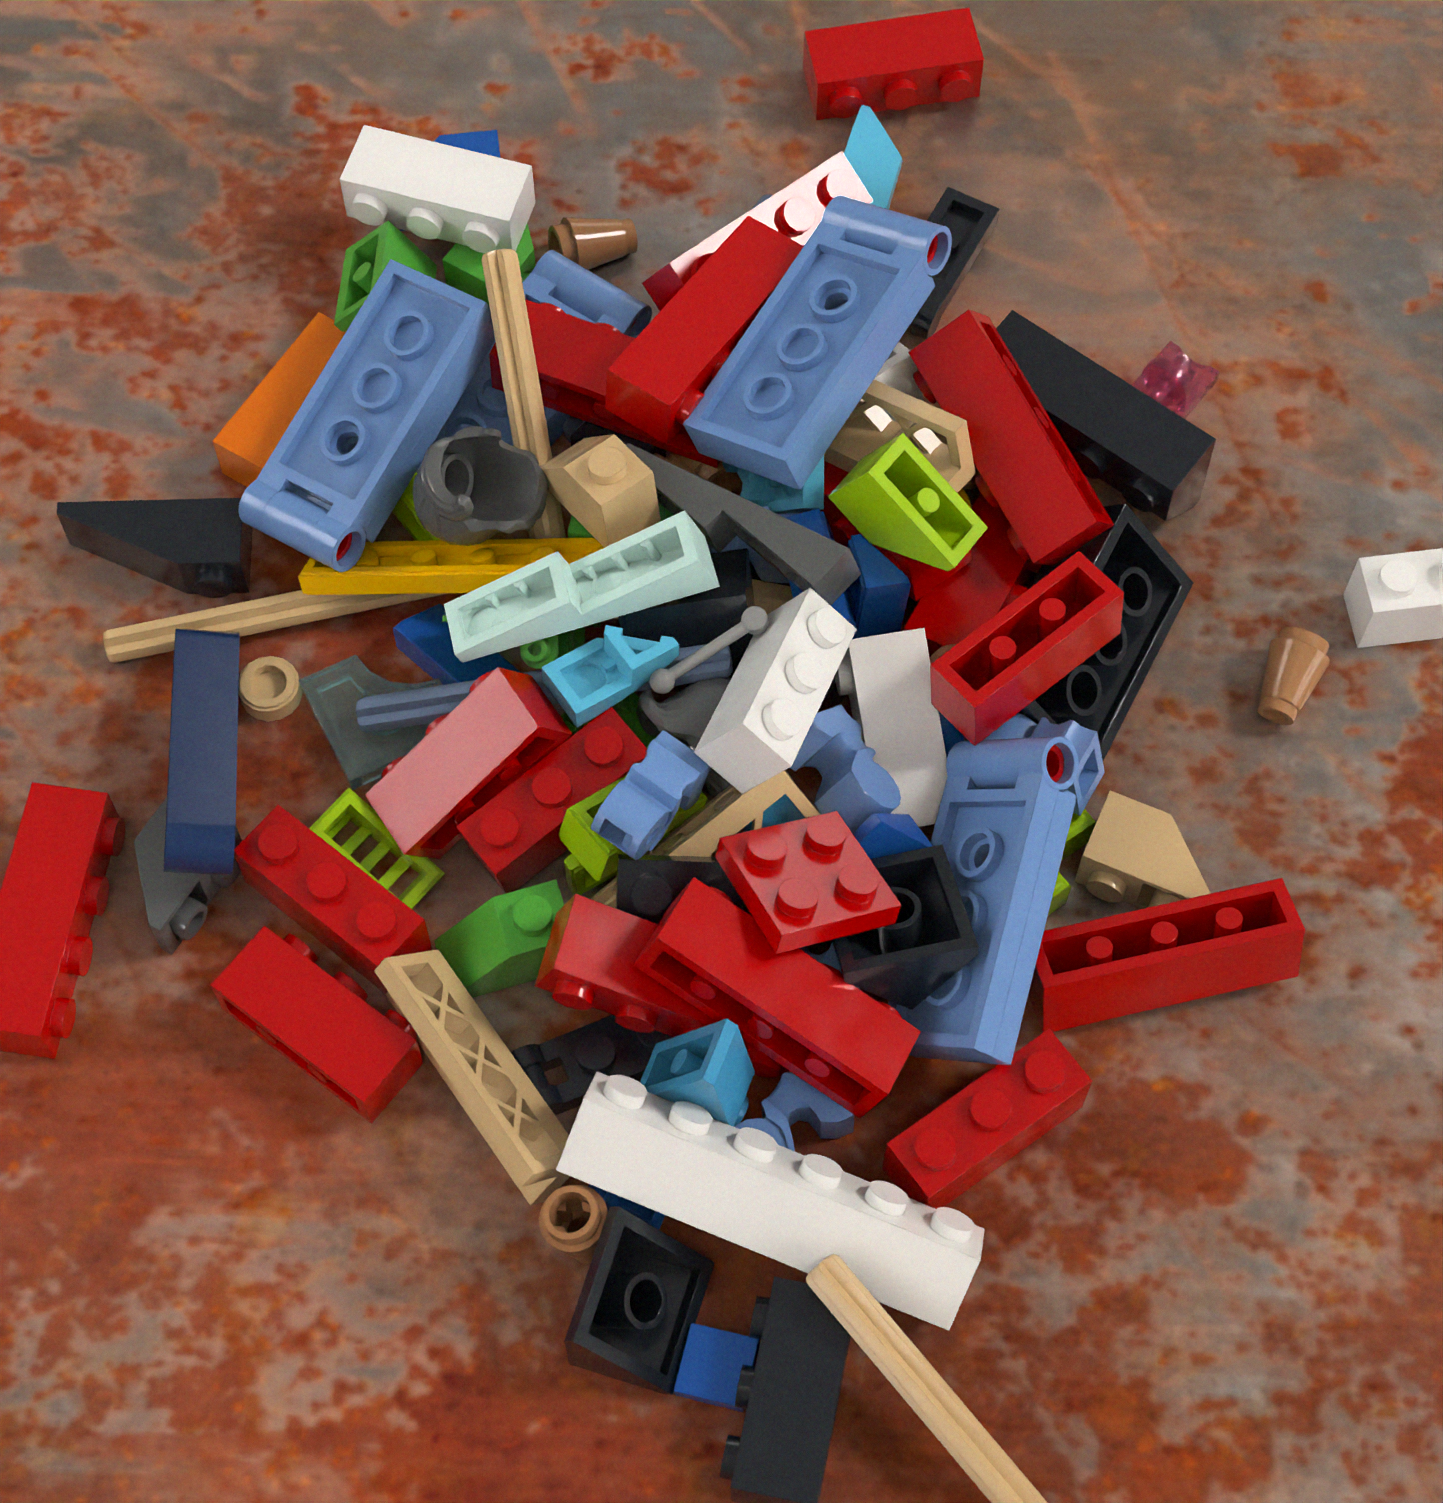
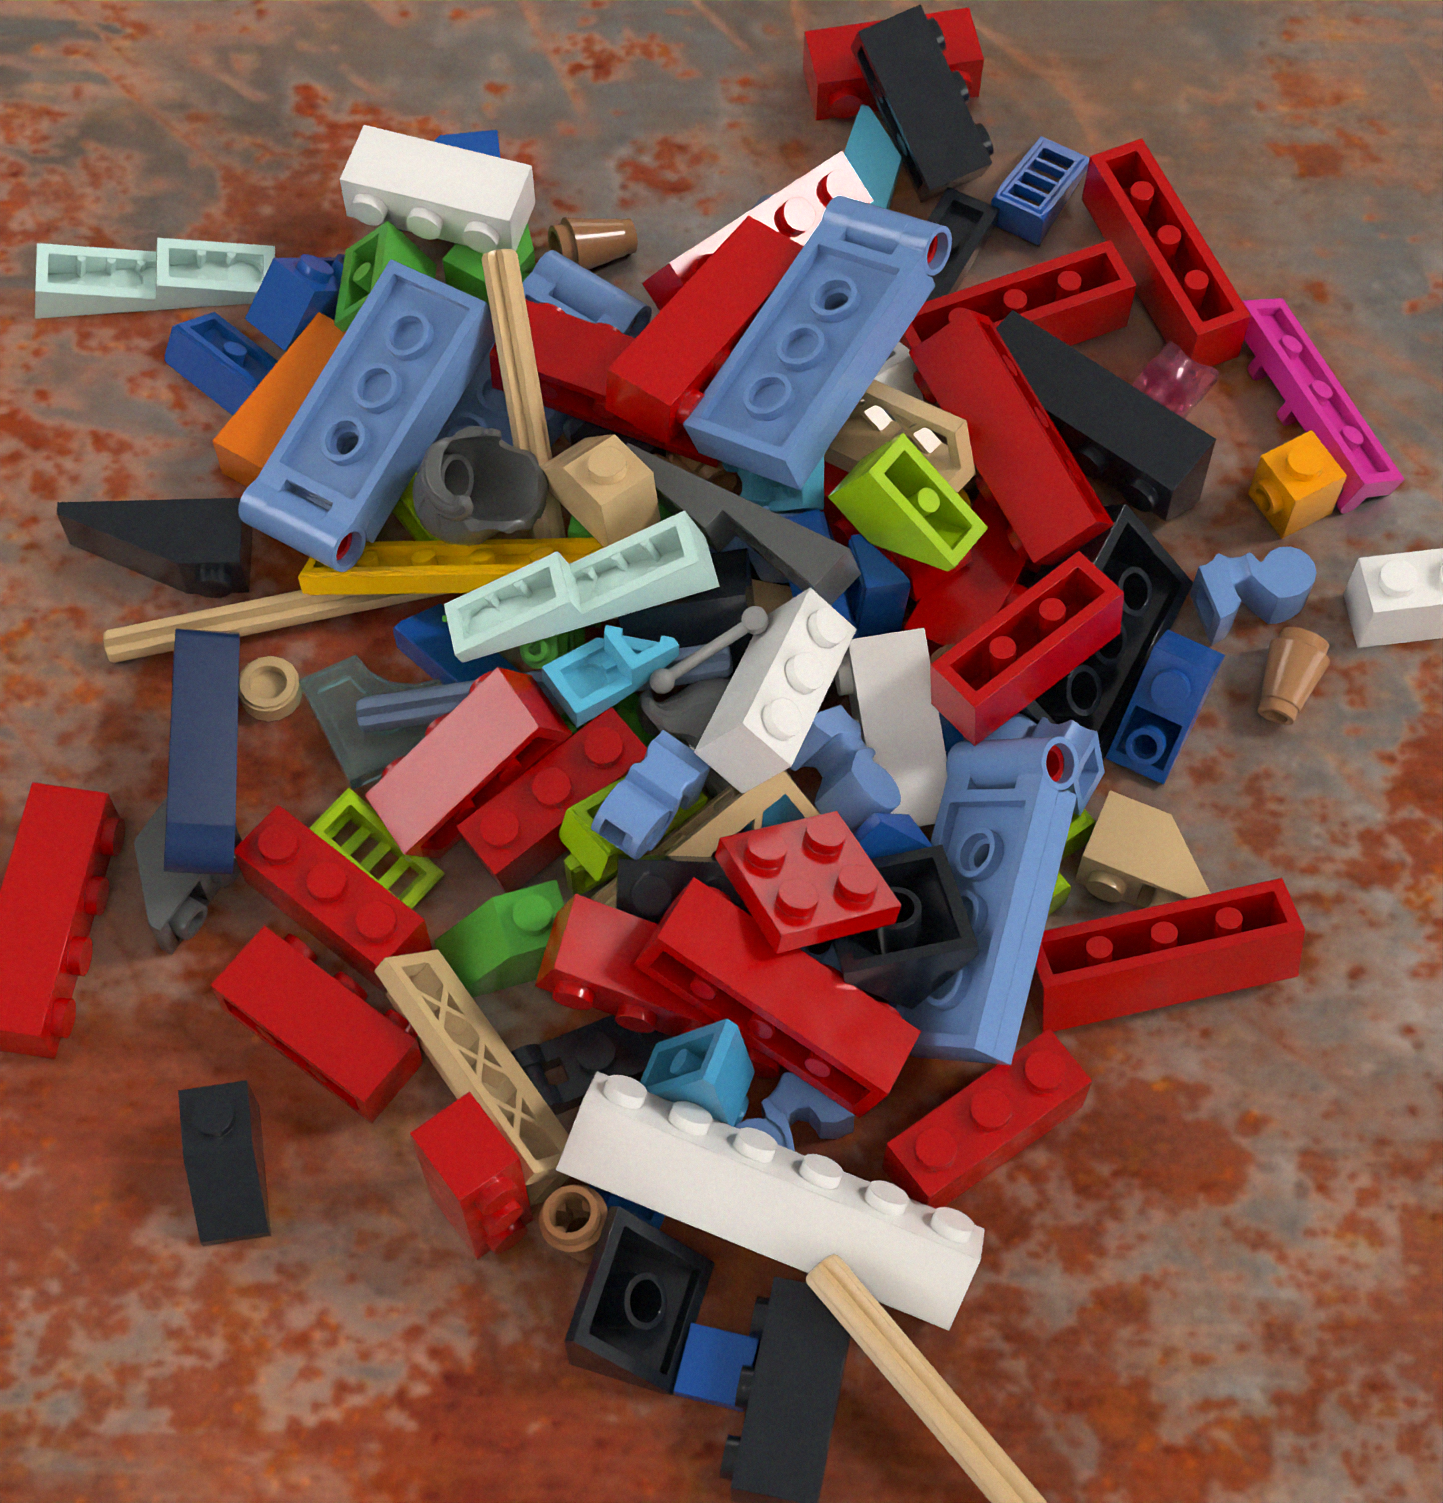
none -> light aqua slope [35,238,275,319]
none -> blue slope [164,312,278,416]
none -> black slope [178,1080,271,1246]
none -> blue slope [245,254,345,352]
none -> red brick [410,1091,533,1260]
none -> black brick [851,4,994,203]
none -> red brick [899,240,1137,396]
none -> blue slope [991,136,1089,246]
none -> red brick [1081,138,1251,376]
none -> blue slope [1106,629,1225,785]
none -> medium blue leg [1190,546,1317,646]
none -> dark pink hinge [1242,298,1405,514]
none -> light orange brick [1248,430,1347,539]

